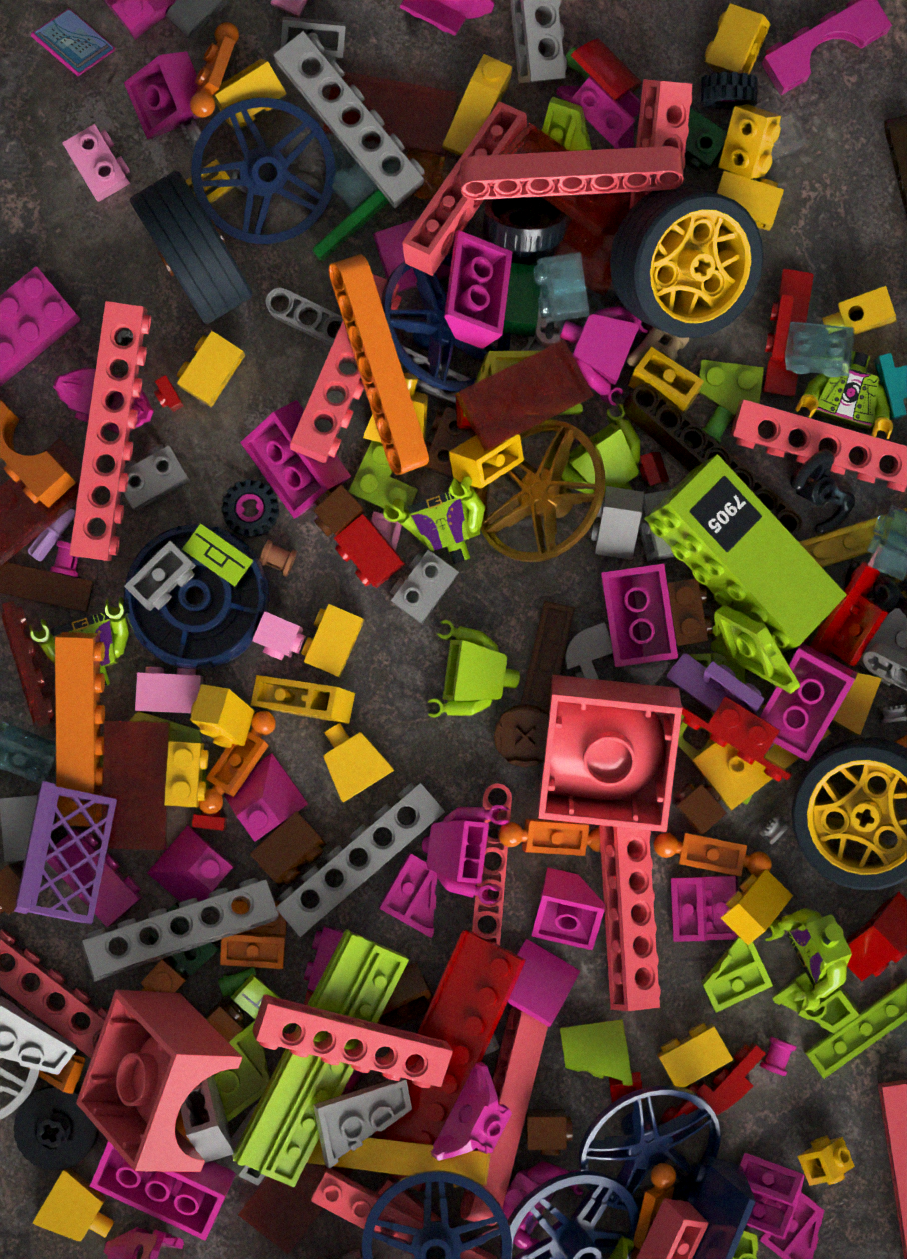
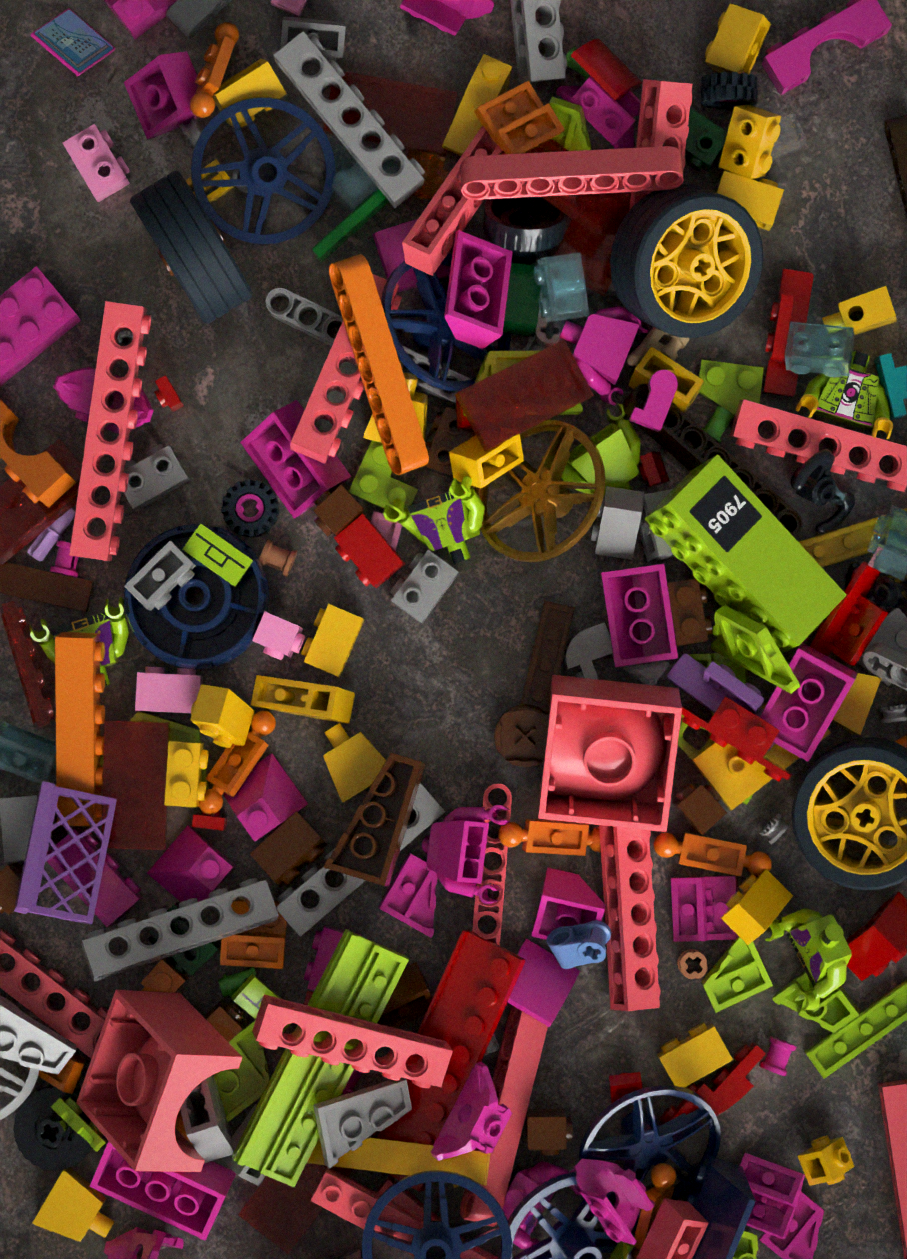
yellow brick [177,331,246,408] -> none
lime torso [428,620,520,718] -> none
lime slope [560,1019,633,1086] -> none
none -> lime wing [51,1097,107,1152]
none -> reddish brown wedge [323,753,426,886]
none -> orange slope [474,80,565,154]
none -> medium blue piece [547,920,612,969]
none -> dark pink piece [574,1158,656,1245]
none -> dark pink leg [629,370,678,432]
none -> nougat bush [677,949,708,979]

